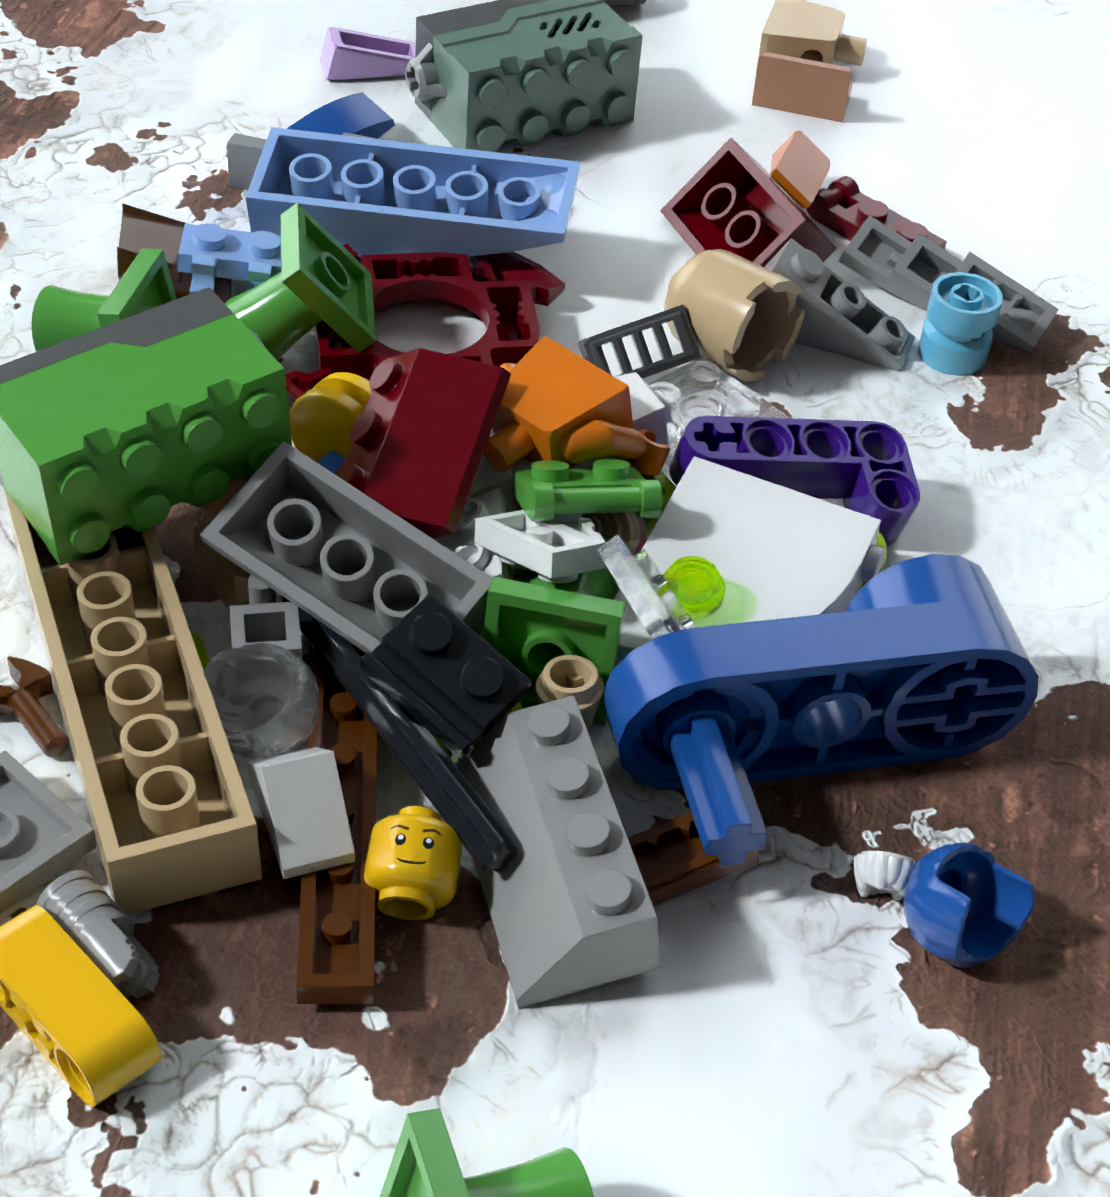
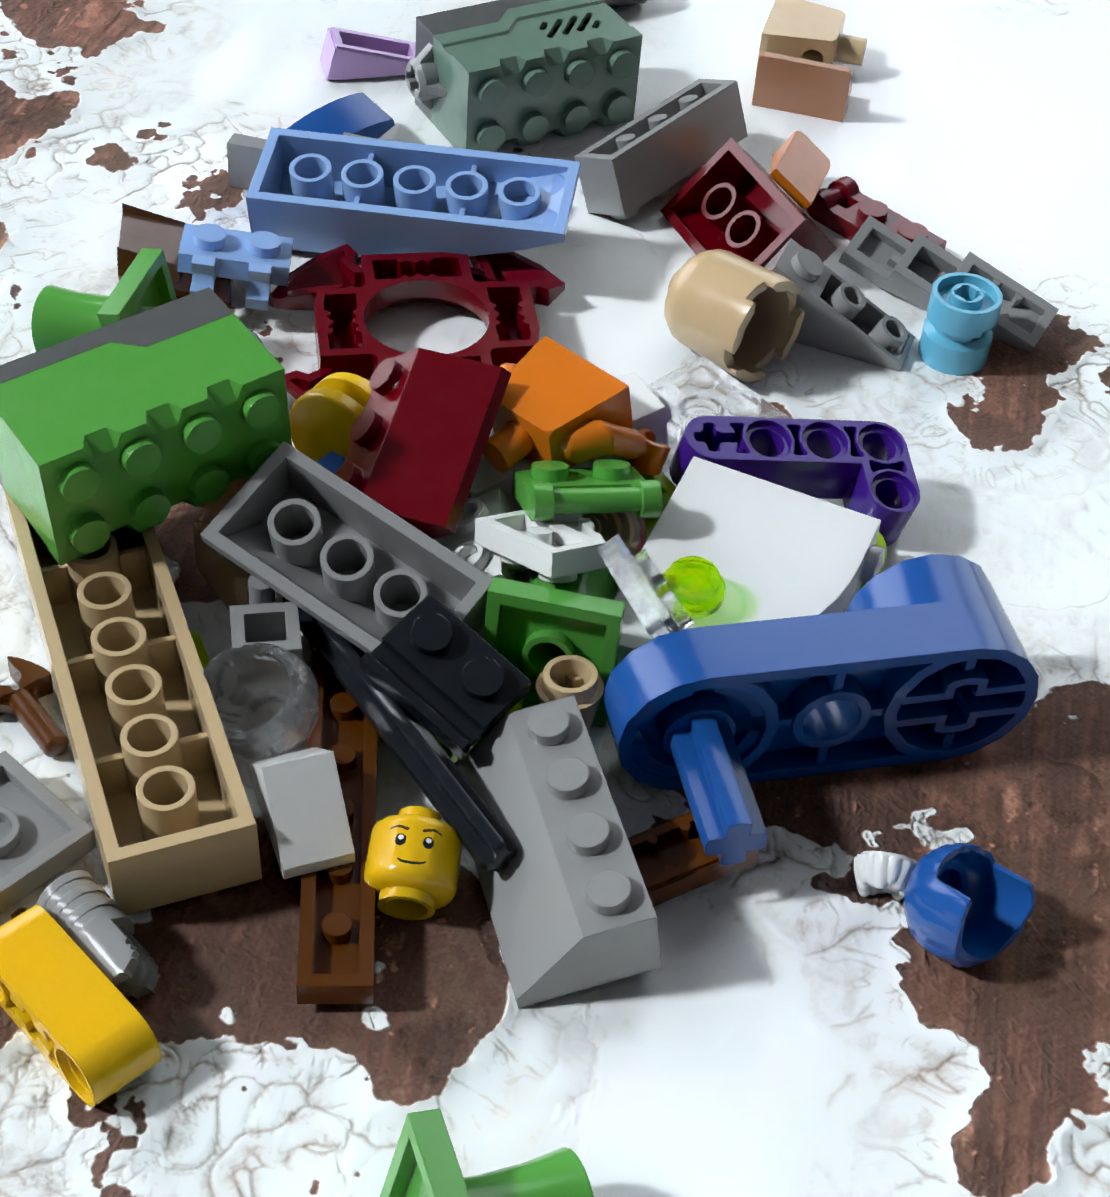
bright green plant [225,202,376,361] -> none
dark grey slope [578,304,702,379] -> none
none -> light grey brick [574,79,748,220]

